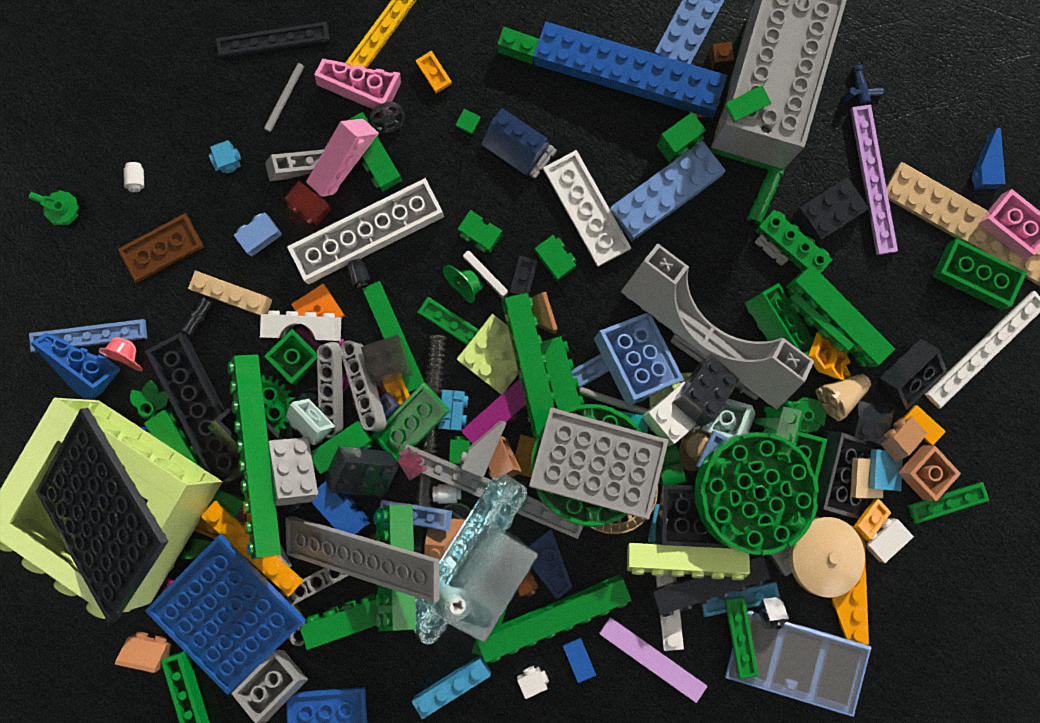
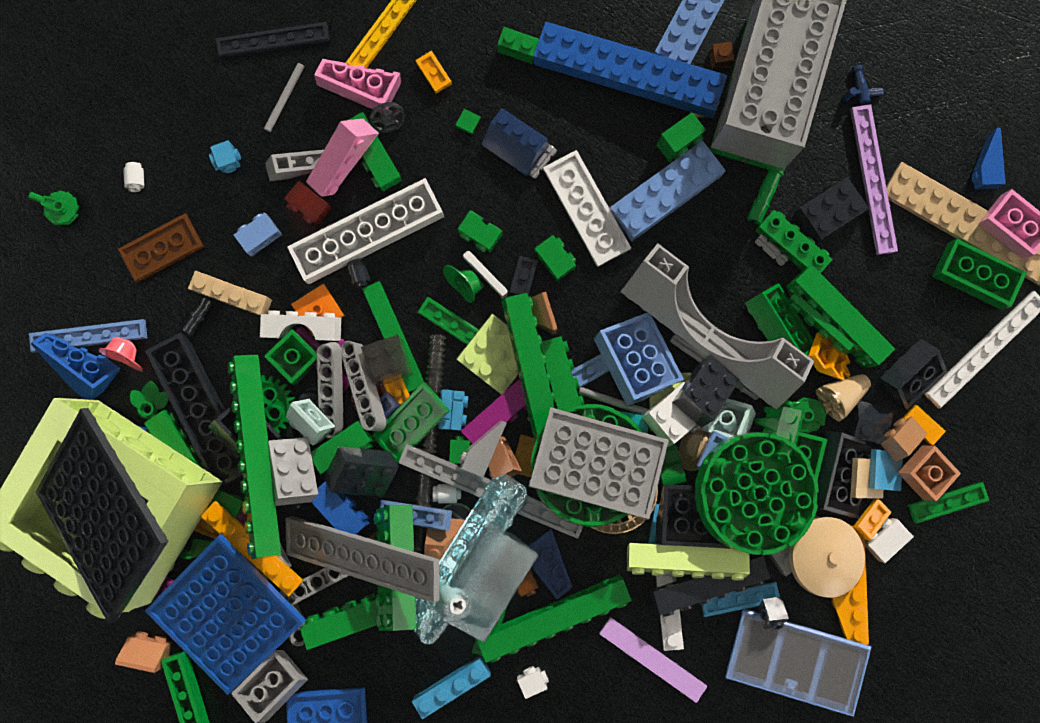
clear pink brick [397,447,427,480] -> none
blue tile [563,637,596,683] -> none
green tile [724,596,759,679] -> none
green tile [725,85,771,123] -> none

